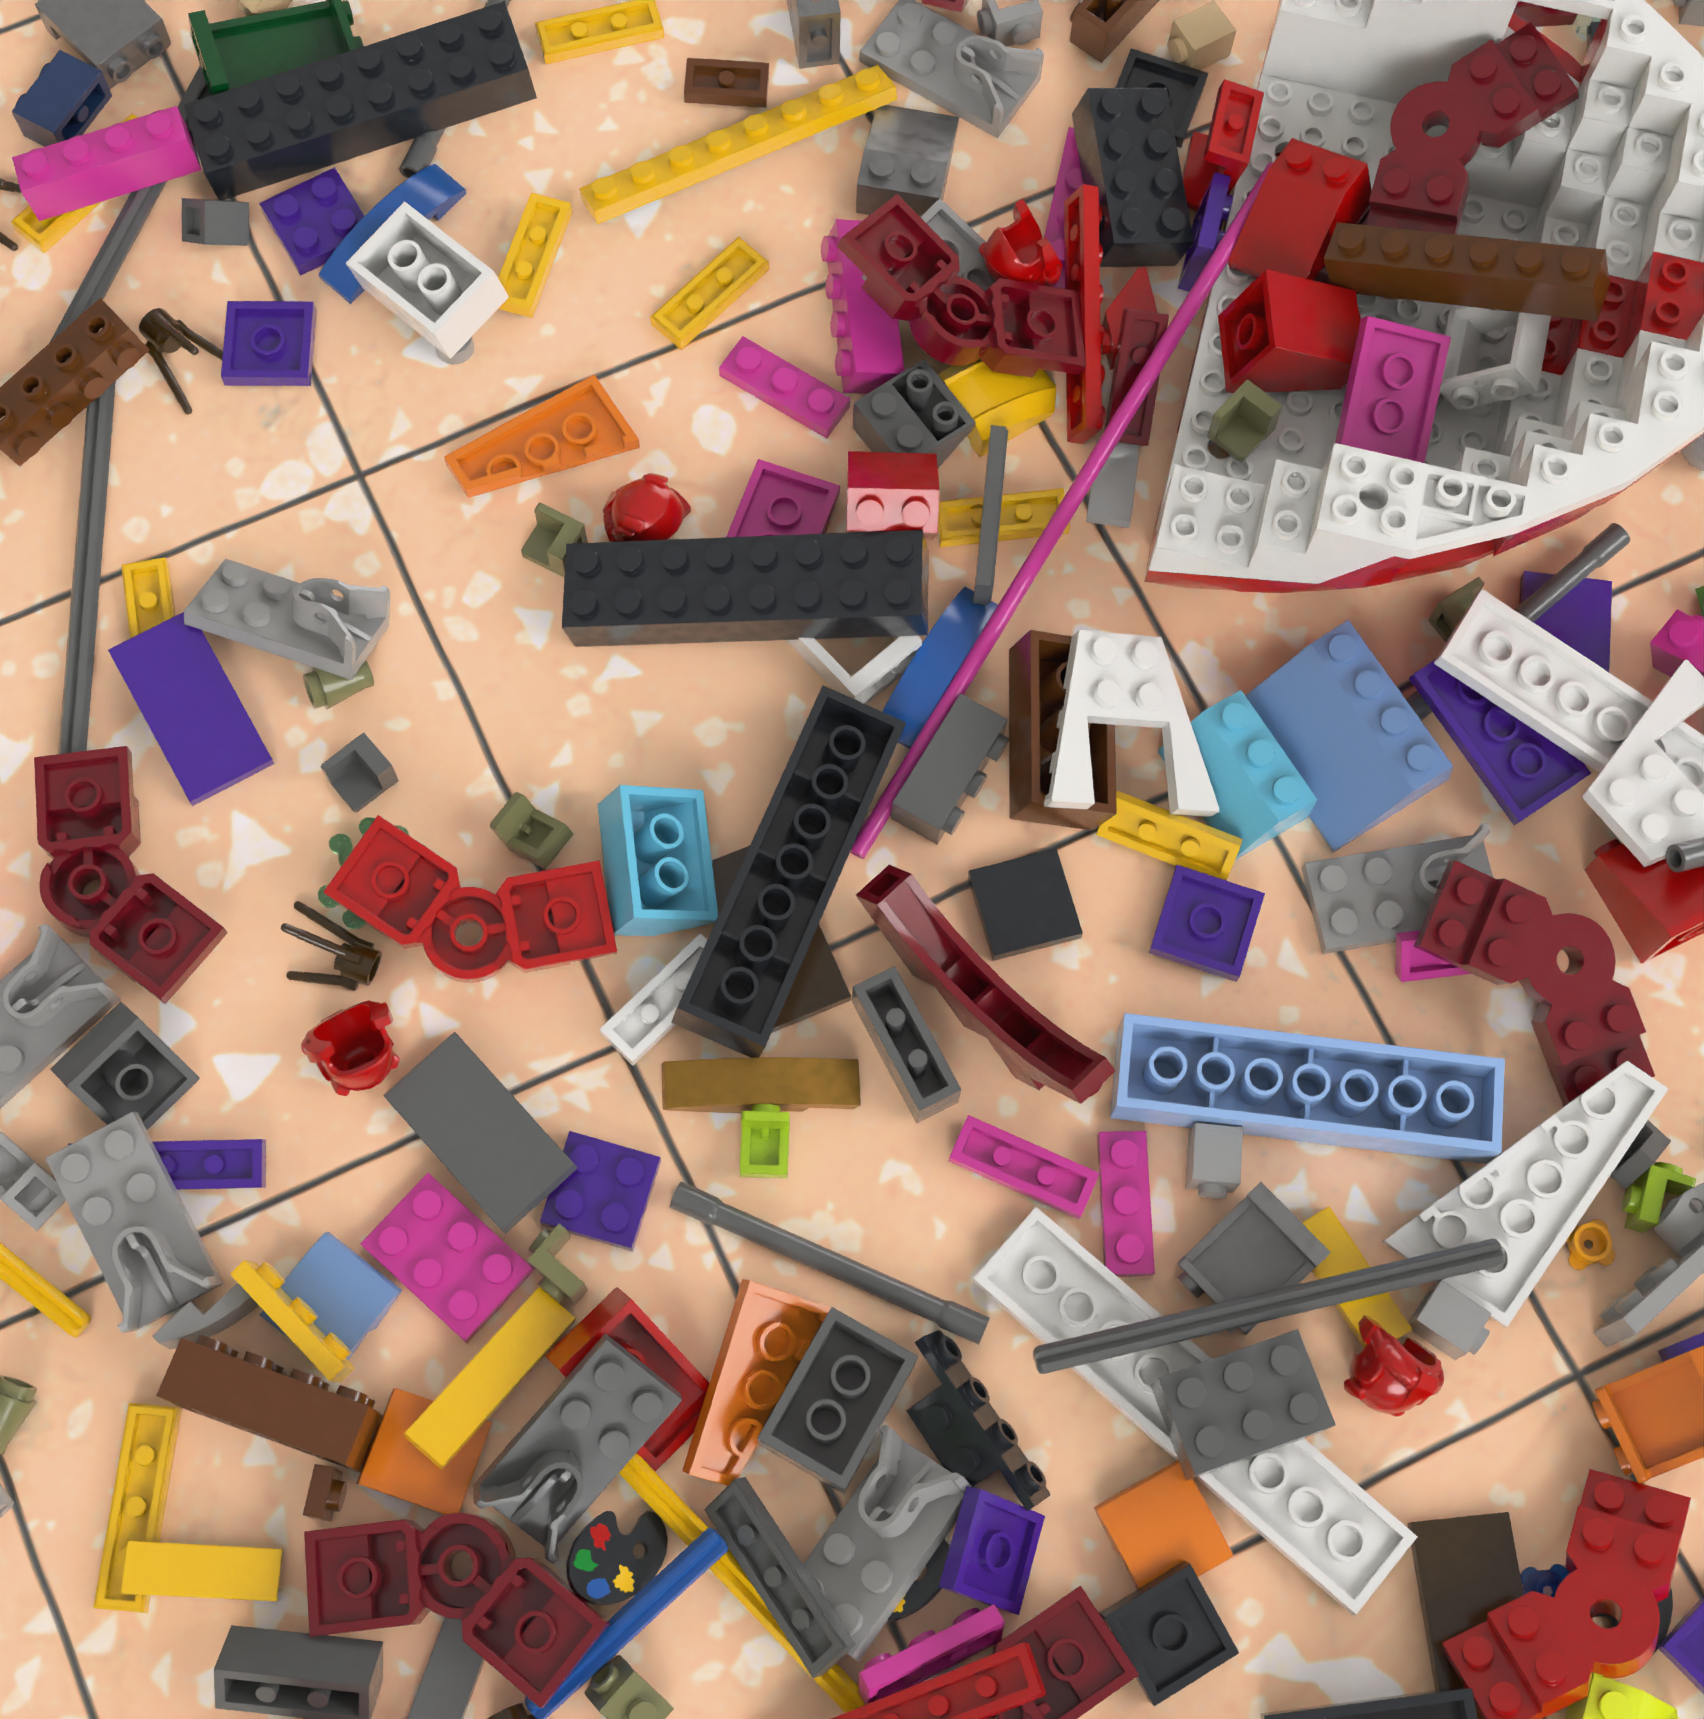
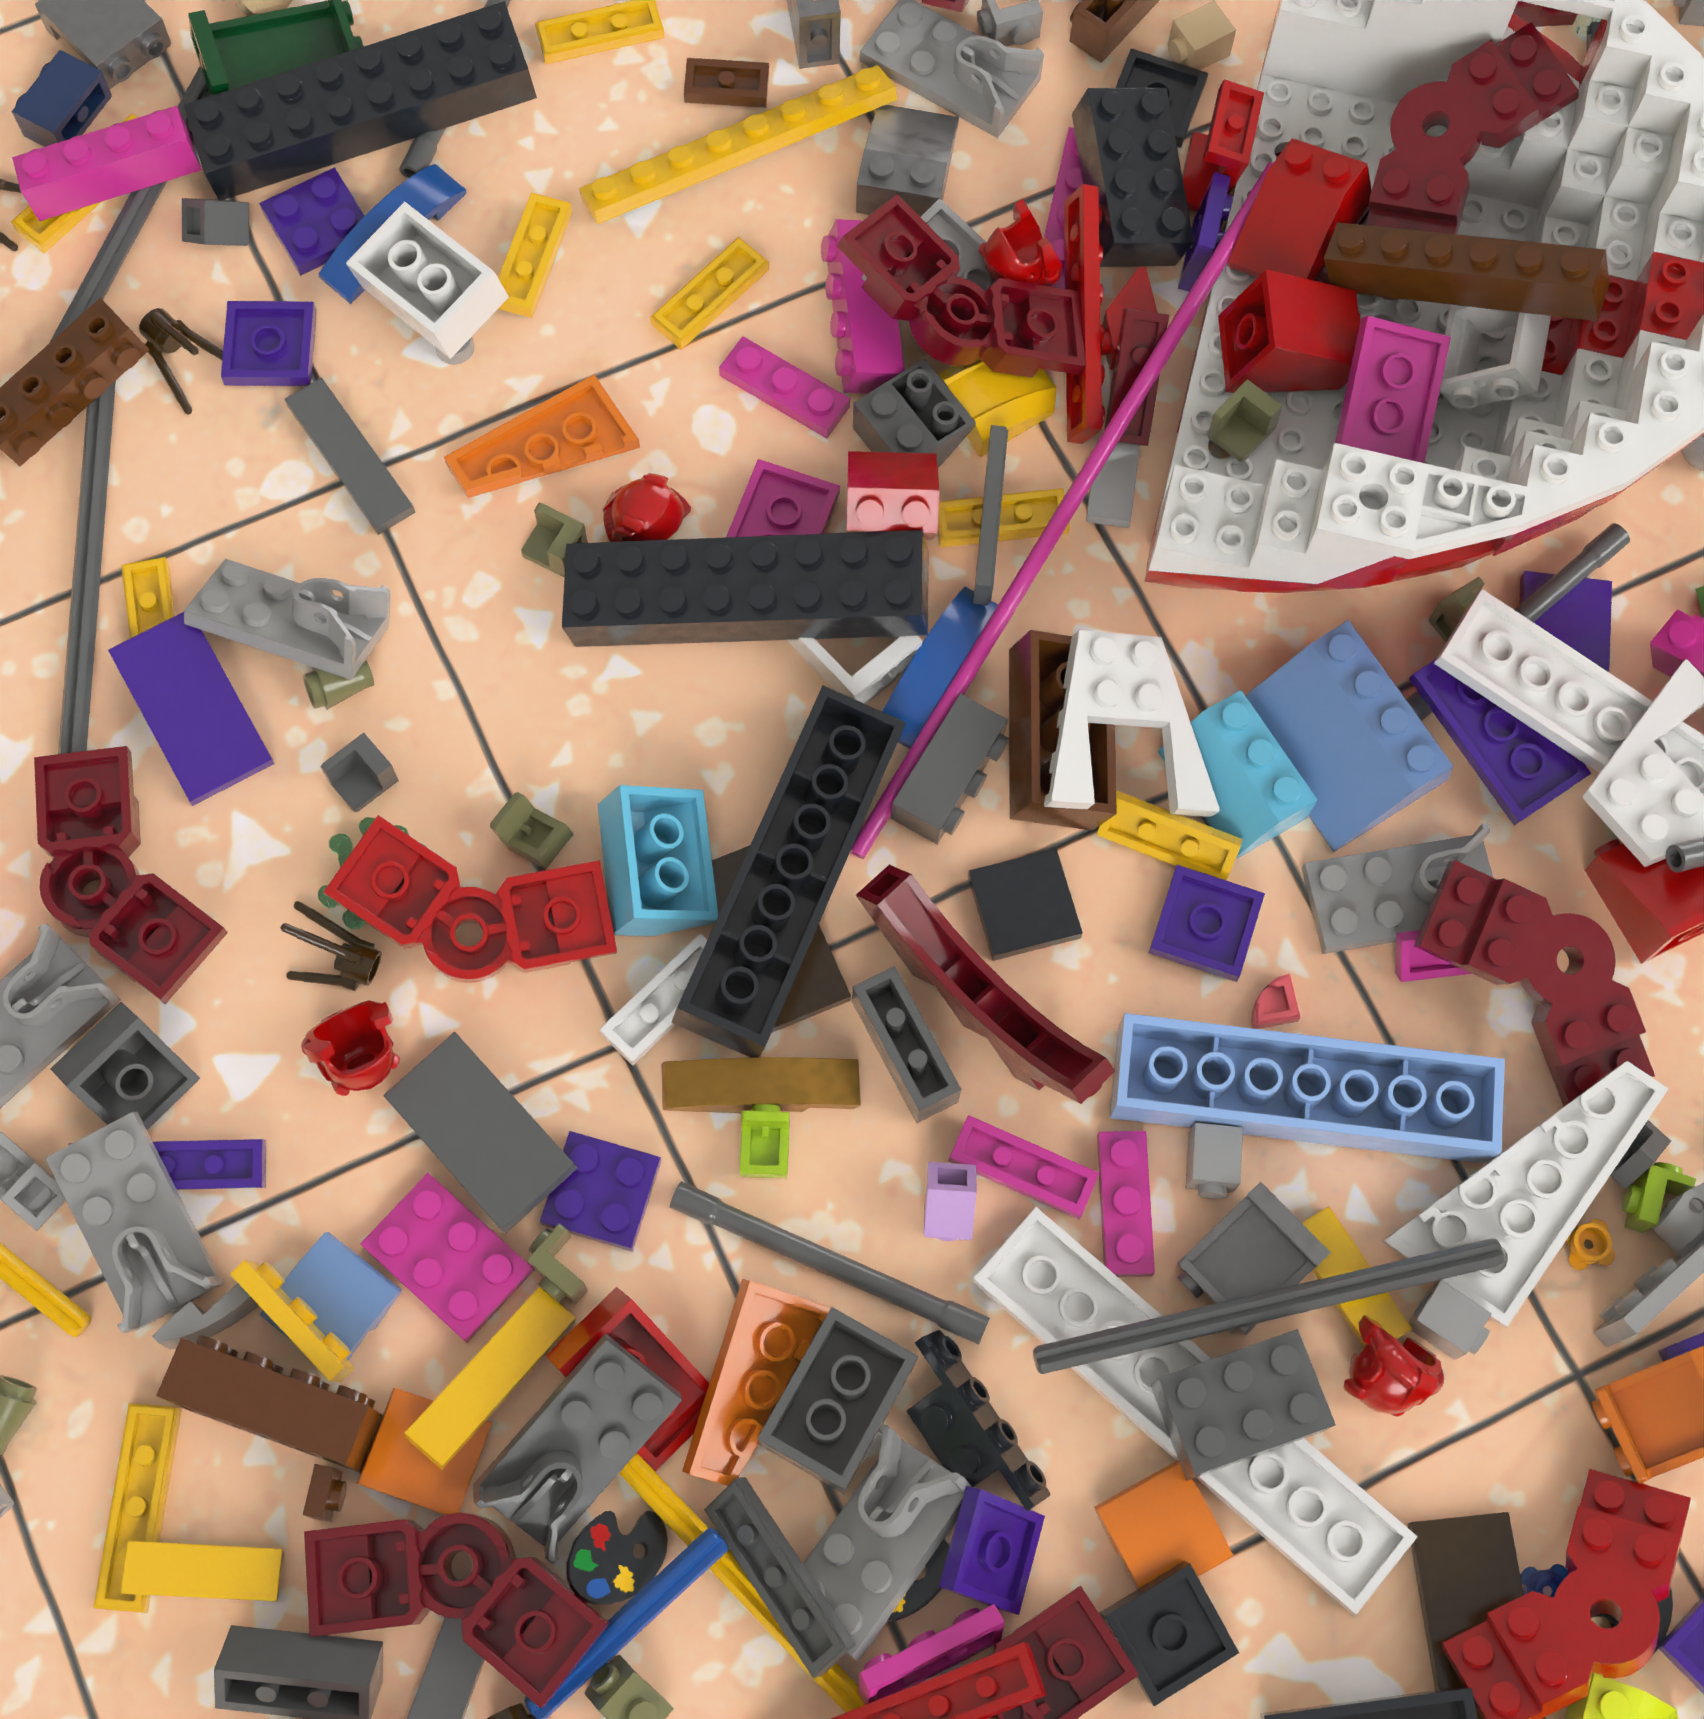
none -> dark grey tile [285,377,416,535]
none -> lavender brick [924,1162,977,1241]
none -> coral tile [1252,974,1301,1029]

